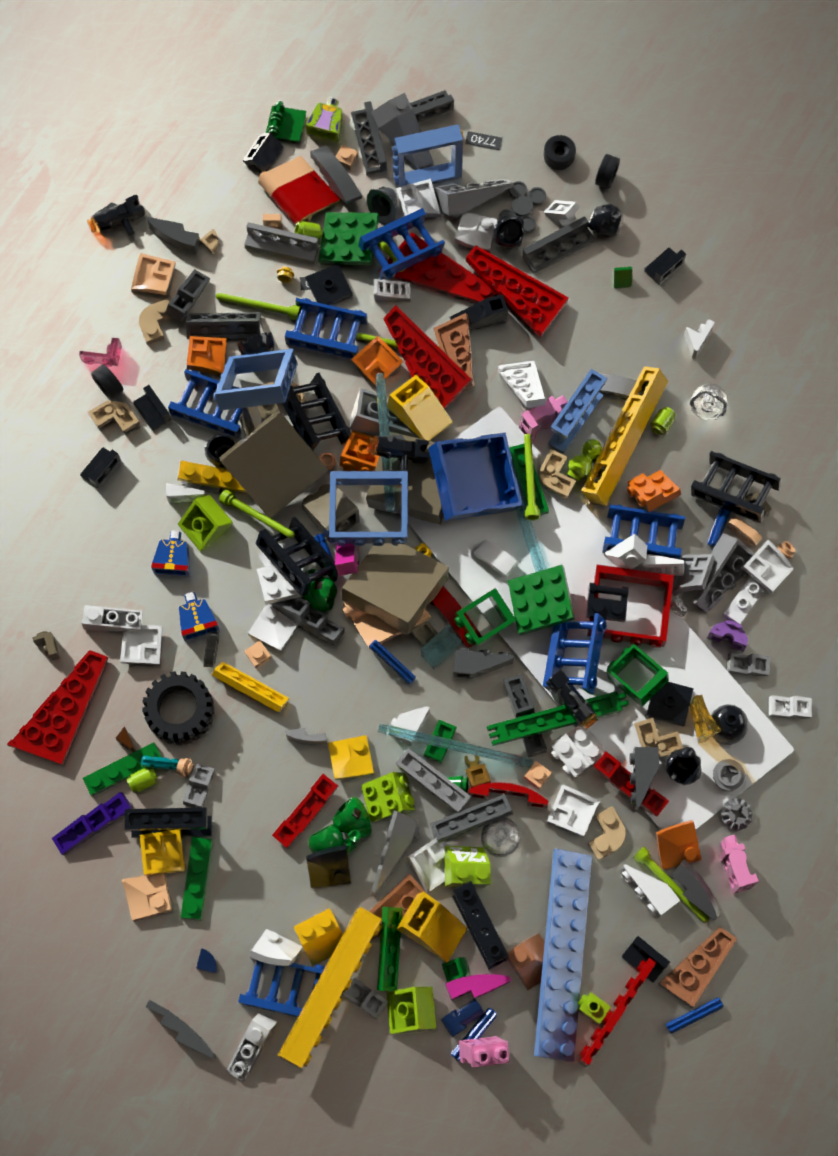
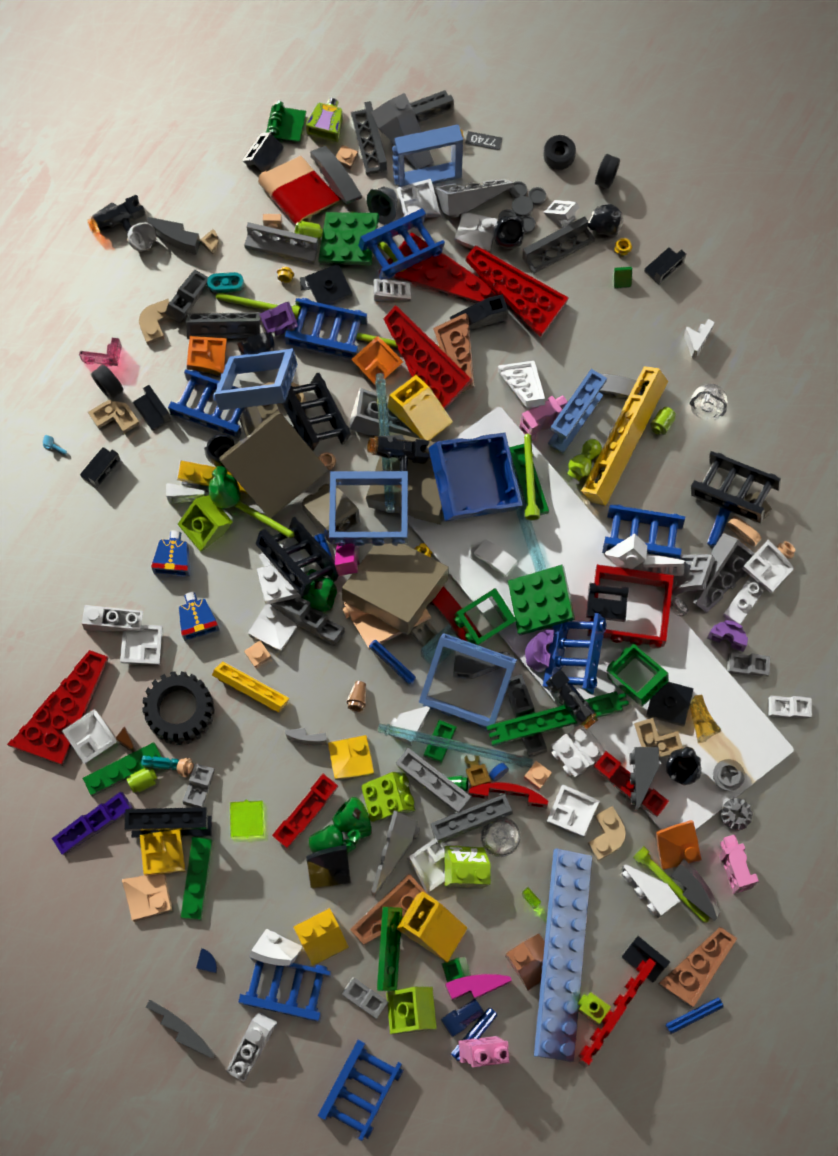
dark tan bracket [32,631,60,660] -> none
light nougat plate [131,253,176,296] -> none
clear smoke beam [204,631,219,668] -> none
yellow piece [277,907,382,1069] -> none
orange plate [339,430,380,471] -> none
black fence [452,881,509,970] -> none
tan plate [540,449,576,499] -> none
orange plate [627,470,681,512] -> none
black cylinder [708,704,748,745] -> none
none -> medium azure hand [43,435,67,455]
none -> white plate [62,709,117,764]
none -> white hair [127,222,157,251]
none -> teal plate [207,272,244,293]
none -> green piece [208,466,241,508]
none -> clear neon green piece [230,799,264,838]
none -> medium lavender cylinder [260,302,298,336]
none -> blue fence [318,1040,404,1141]
none -> medium nougat cone [347,681,366,712]
none -> medium blue window [419,633,517,729]
none -> blue tile [489,763,509,781]
none -> clear neon green tile [522,887,542,909]
none -> medium lavender cylinder [525,630,554,673]
none -> yellow plate [614,238,632,256]

